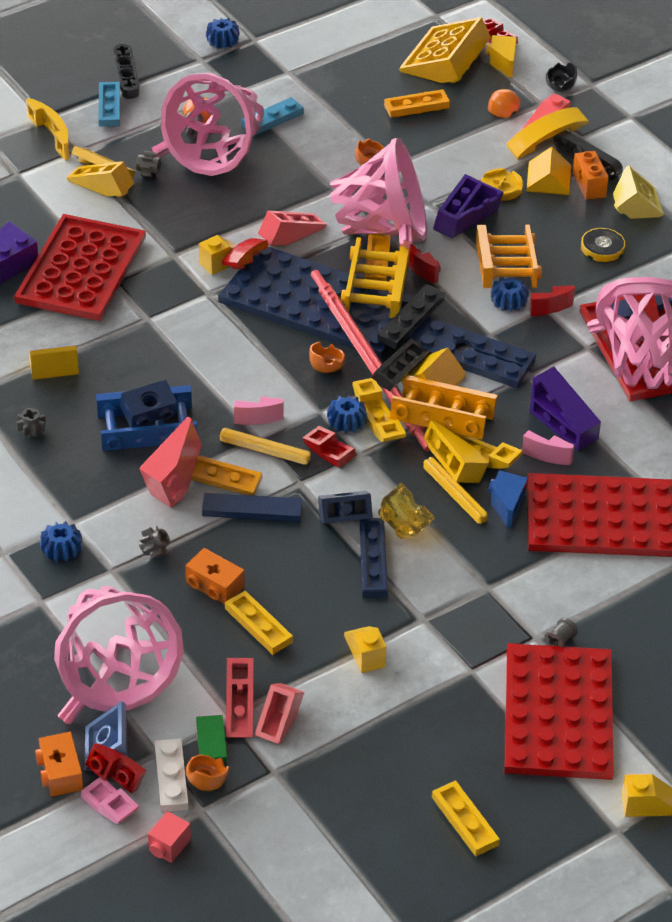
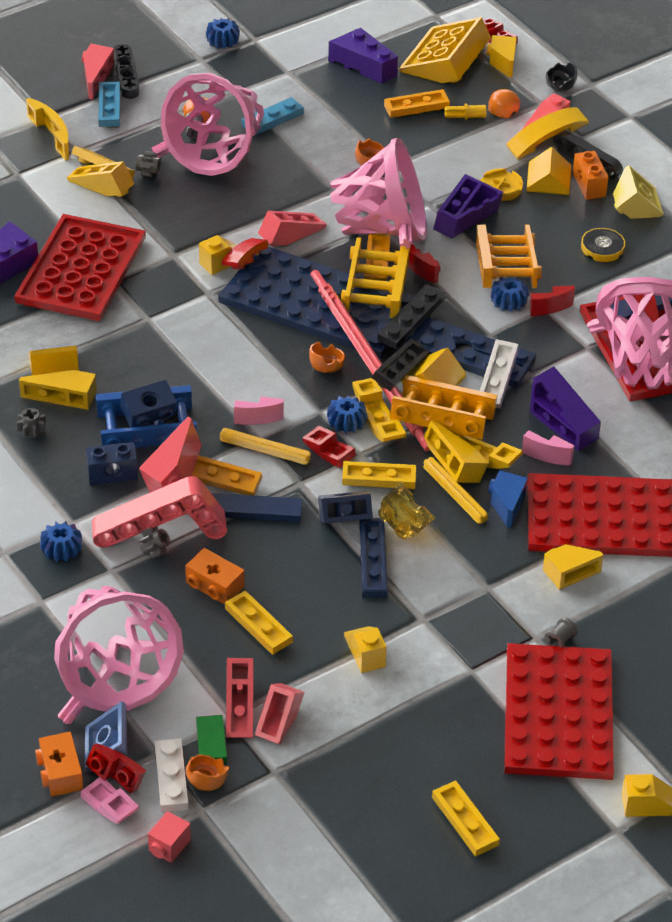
none -> yellow slope [19,370,97,410]
none -> coral slope [82,44,115,100]
none -> dark blue brick [85,442,138,485]
none -> coral beam [92,476,227,548]
none -> dark purple wedge [328,27,398,83]
none -> yellow plate [342,461,416,489]
none -> yellow axle [444,103,486,120]
none -> white plate [480,339,519,409]
none -> yellow slope [543,545,604,590]

